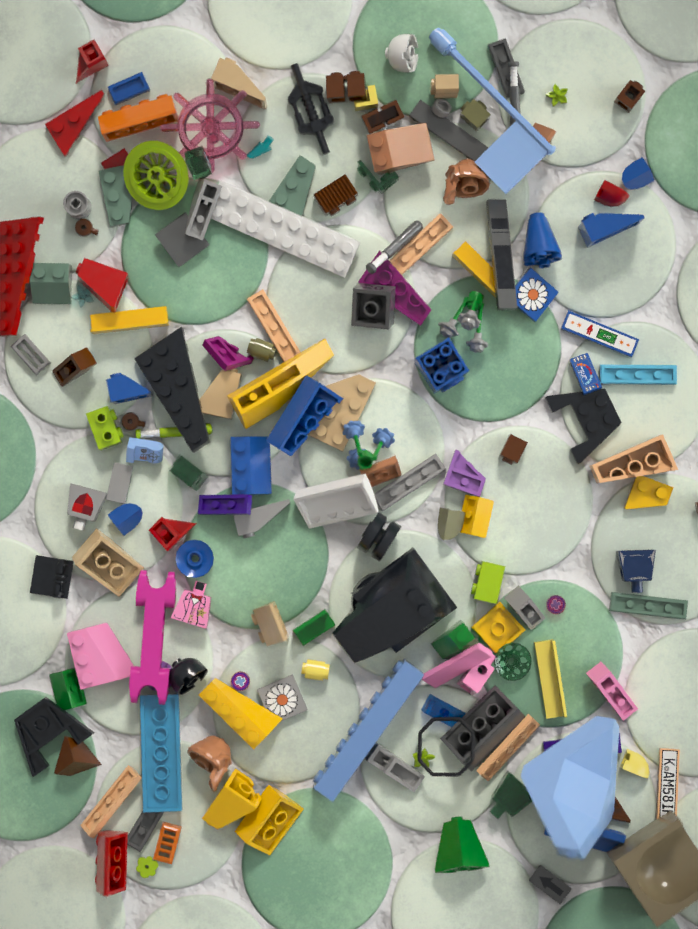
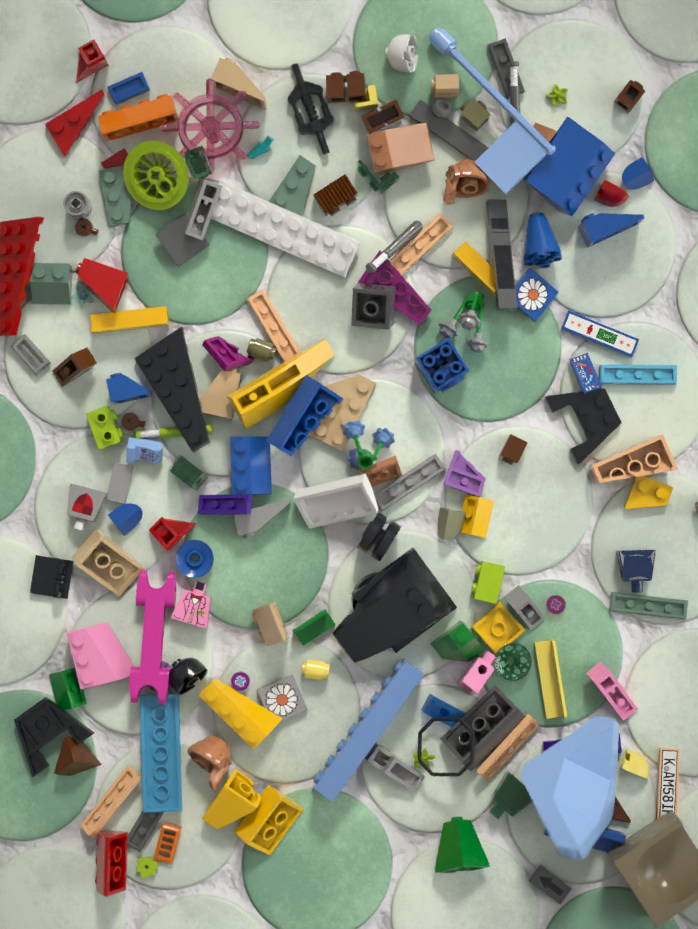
bright pink tile [422,643,492,688] -> none
none -> blue slope [524,117,616,216]

